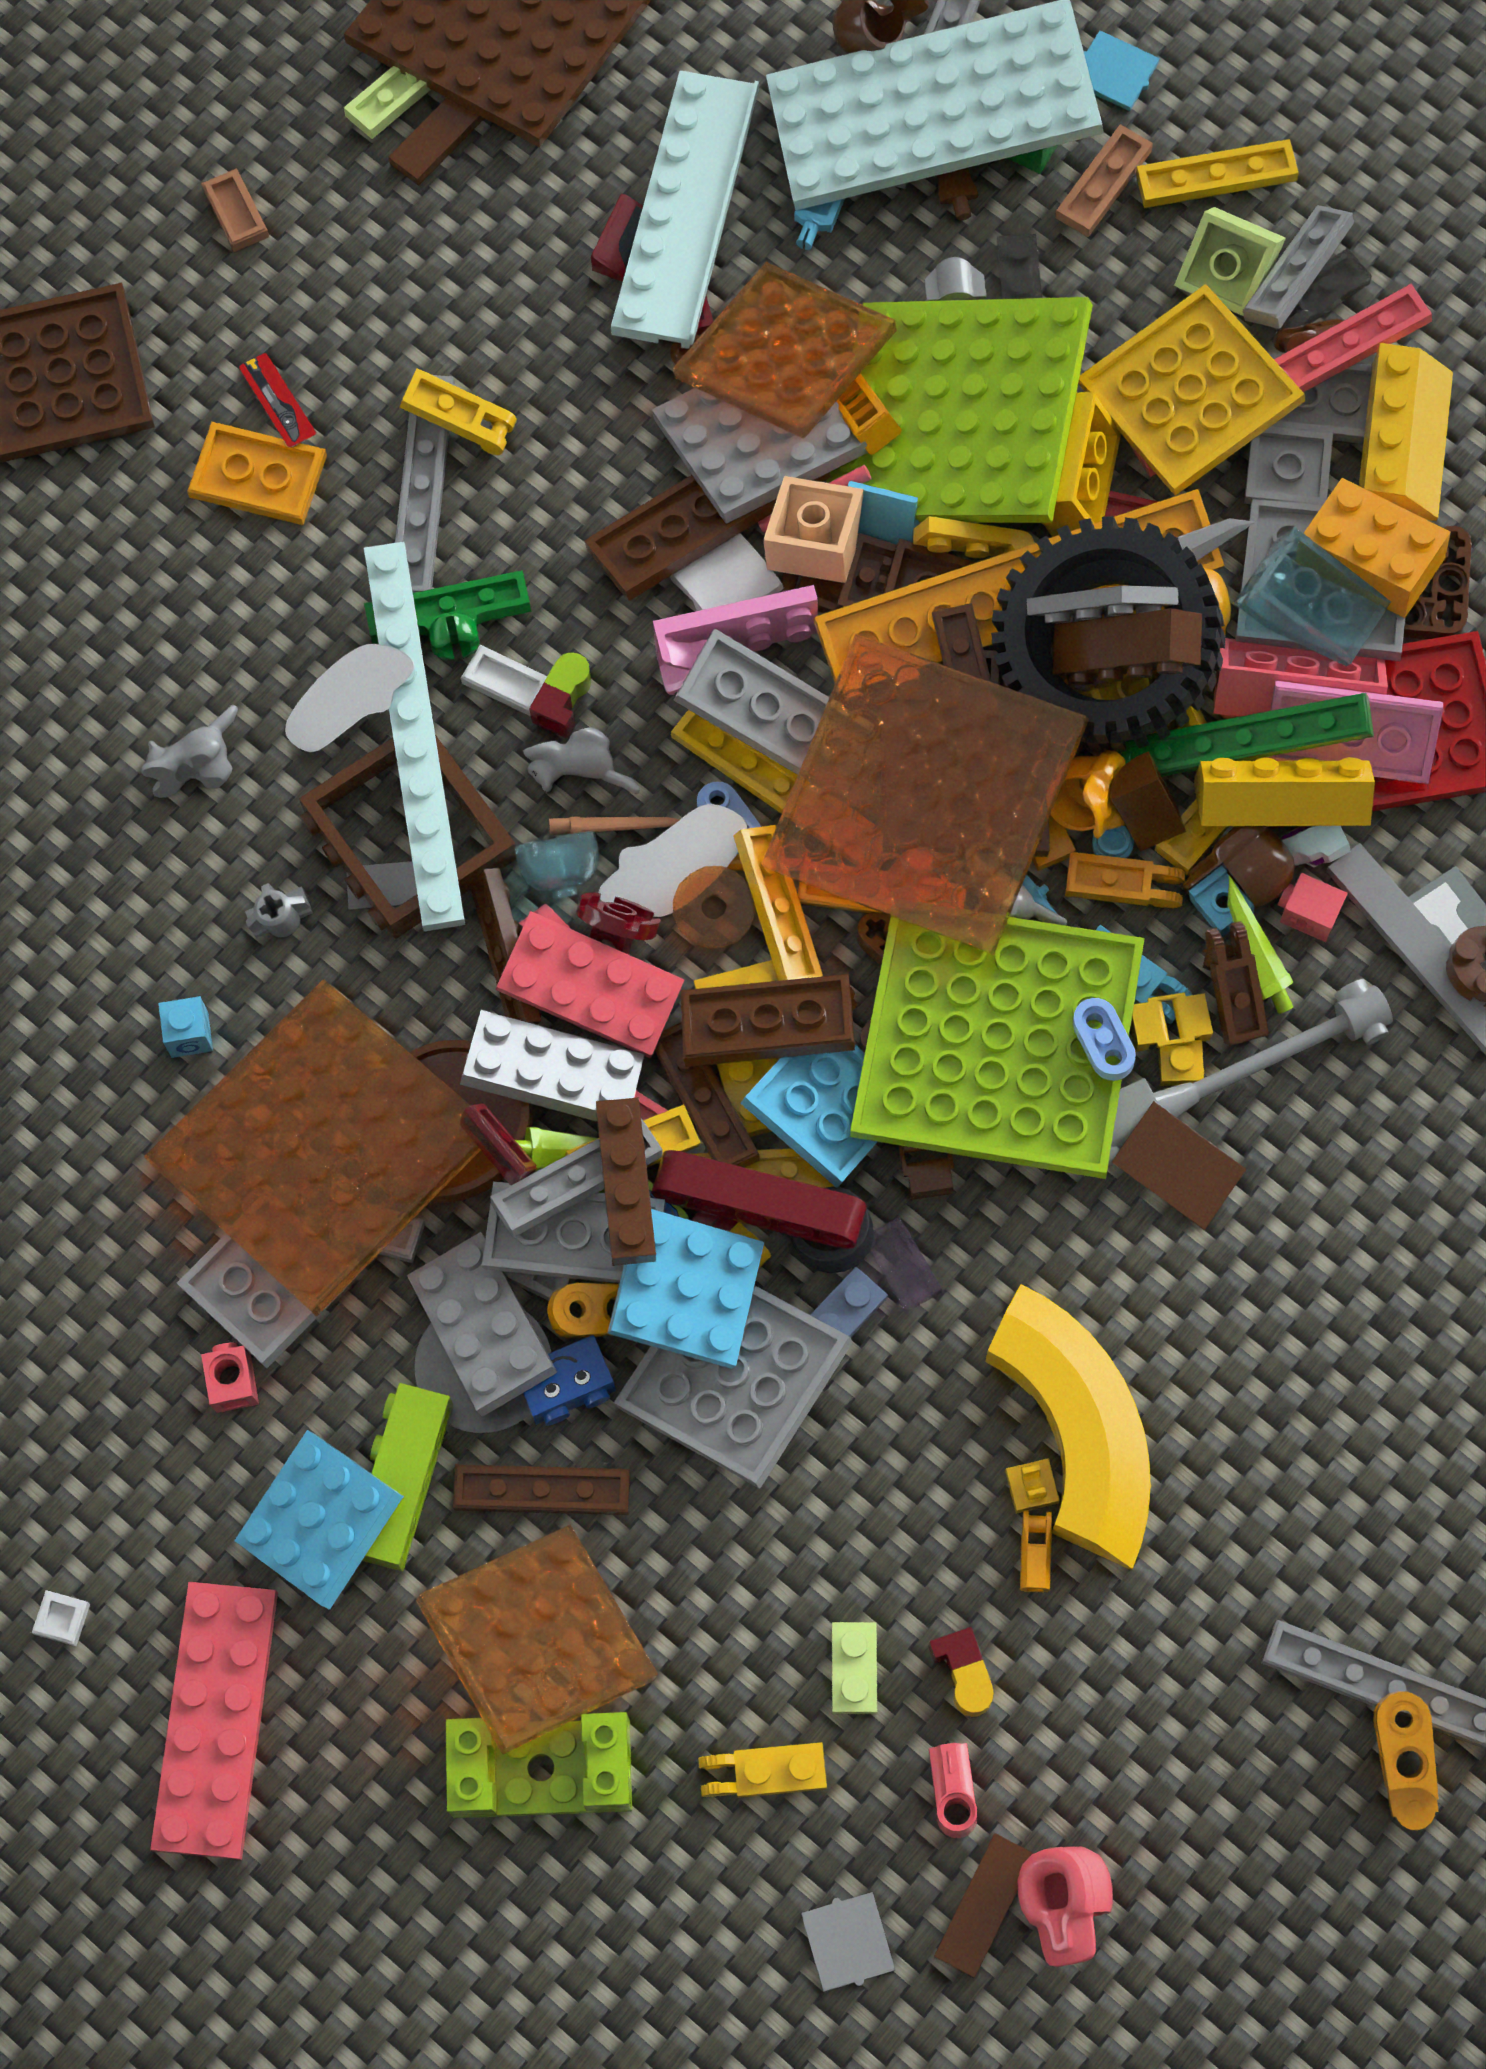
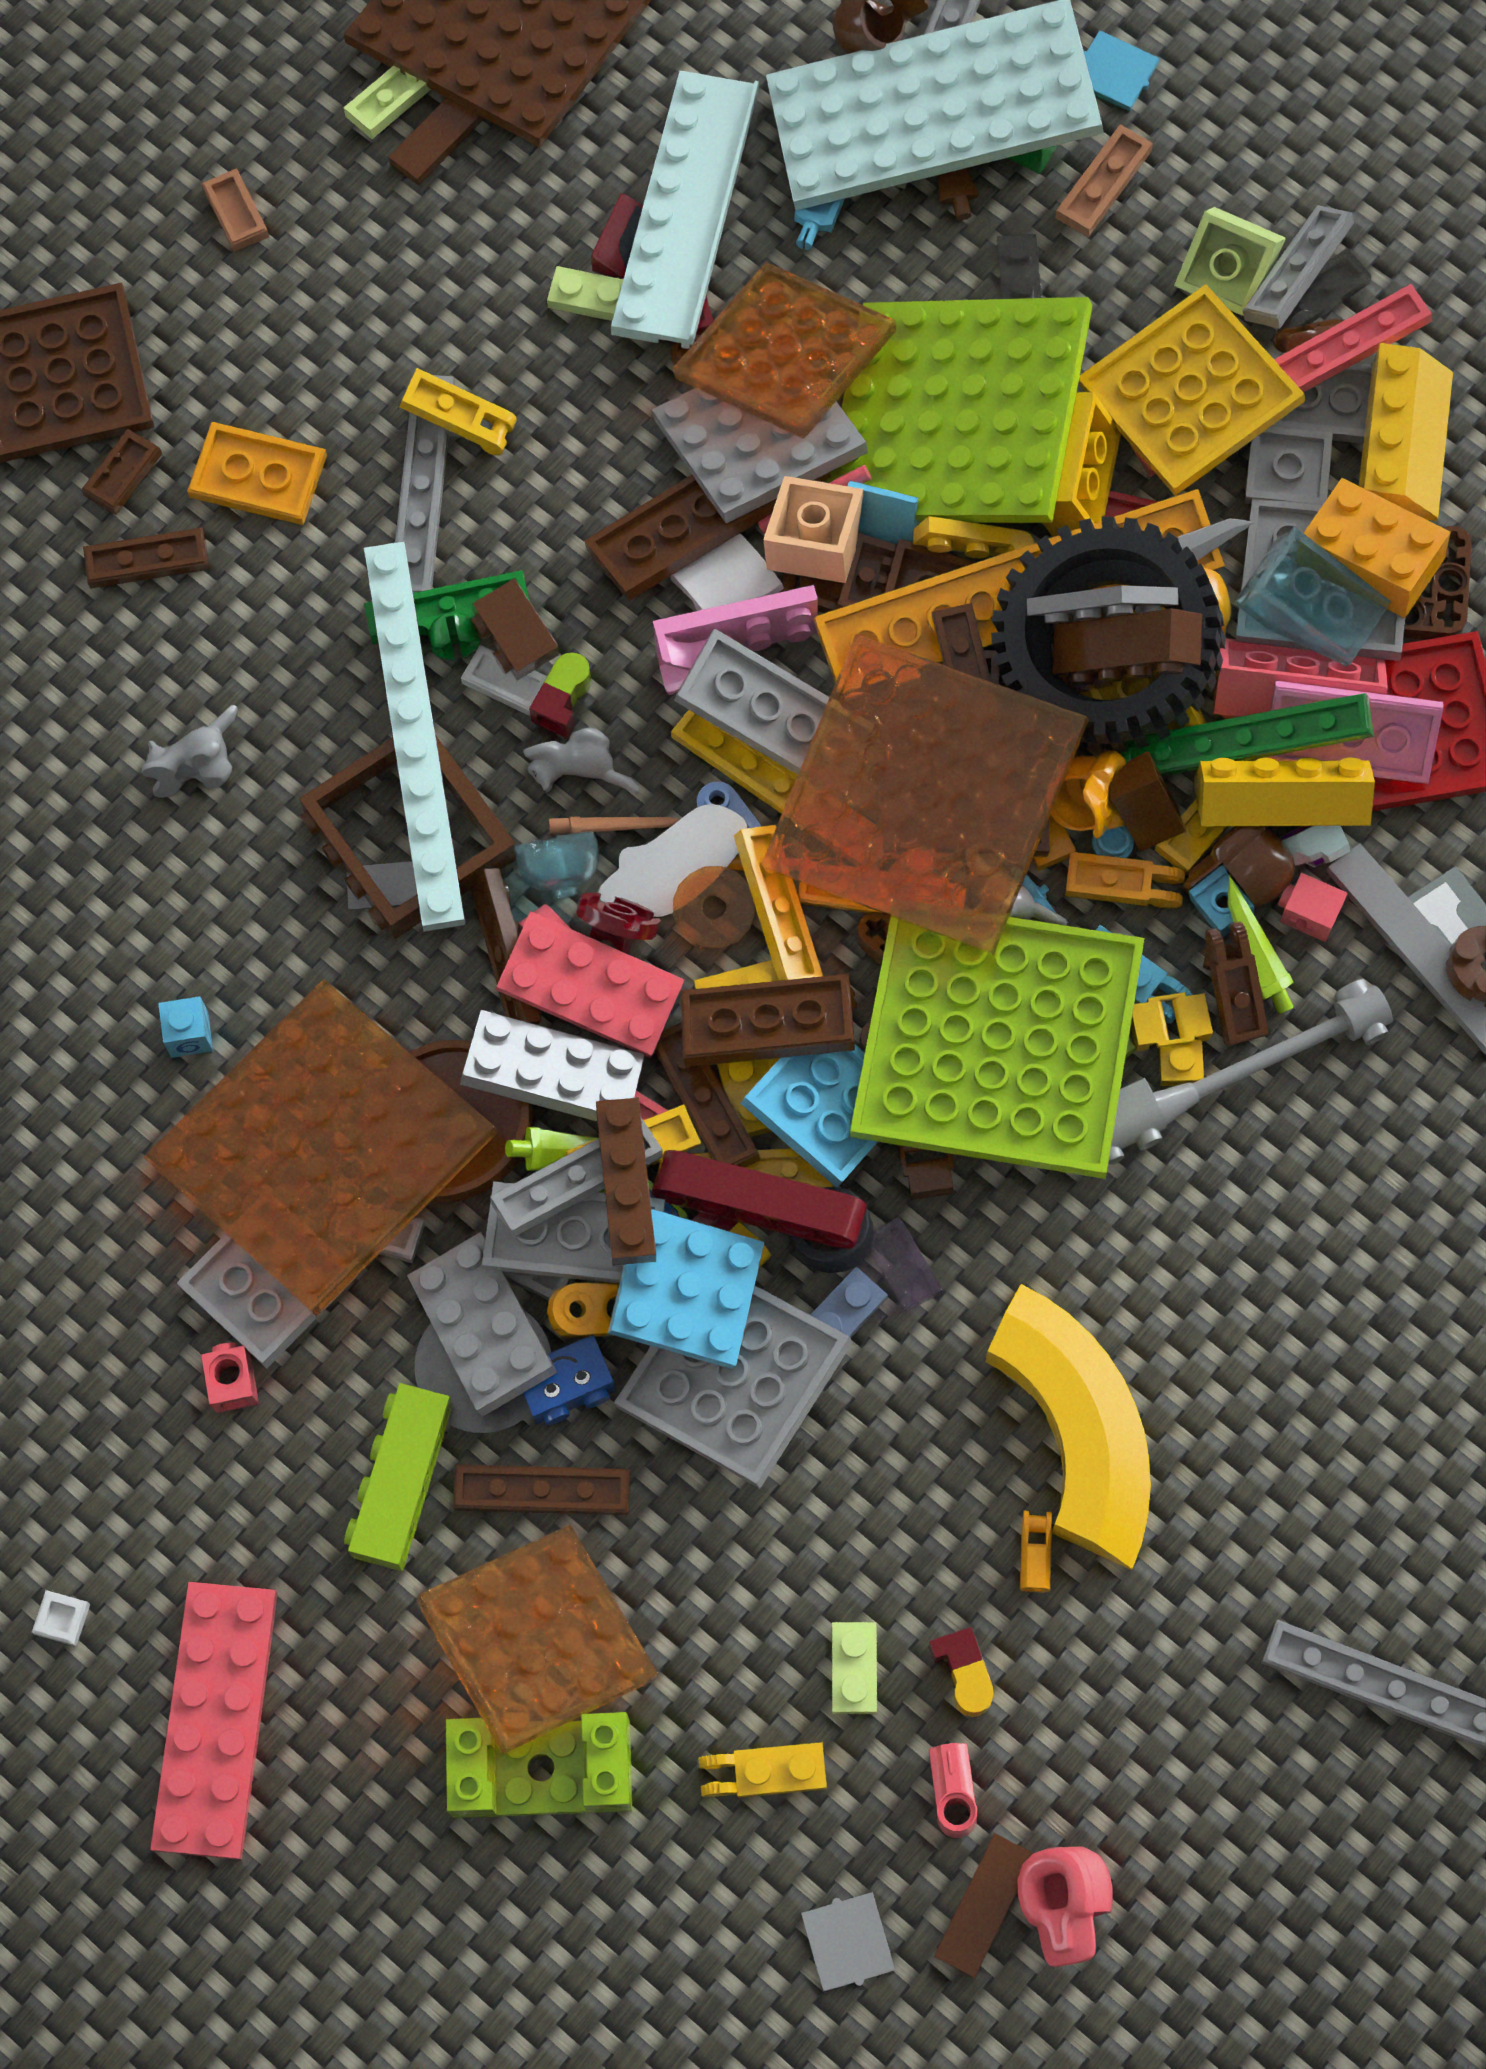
medium azure plate [234,1430,404,1609] -> none
red sticker [239,353,316,448] -> none
light grey piece [245,883,313,938] -> none
white sticker [285,644,414,752] -> none
dark red slope [460,1103,537,1185] -> none
light orange slope [831,372,902,455] -> none
light grey piece [924,257,986,301] -> none
yellow tile [1005,1459,1060,1514] -> none
light blue plate [1073,998,1136,1081] -> none
reddish brown sticker [1112,1101,1246,1230] -> none
yellow plate [1136,139,1299,208] -> none
light orange piece [1373,1691,1439,1830] -> none
none -> reddish brown plate [81,428,162,515]
none -> reddish brown tile [83,527,210,589]
none -> reddish brown brick [470,578,559,681]
none -> yellowish green plate [547,266,623,321]

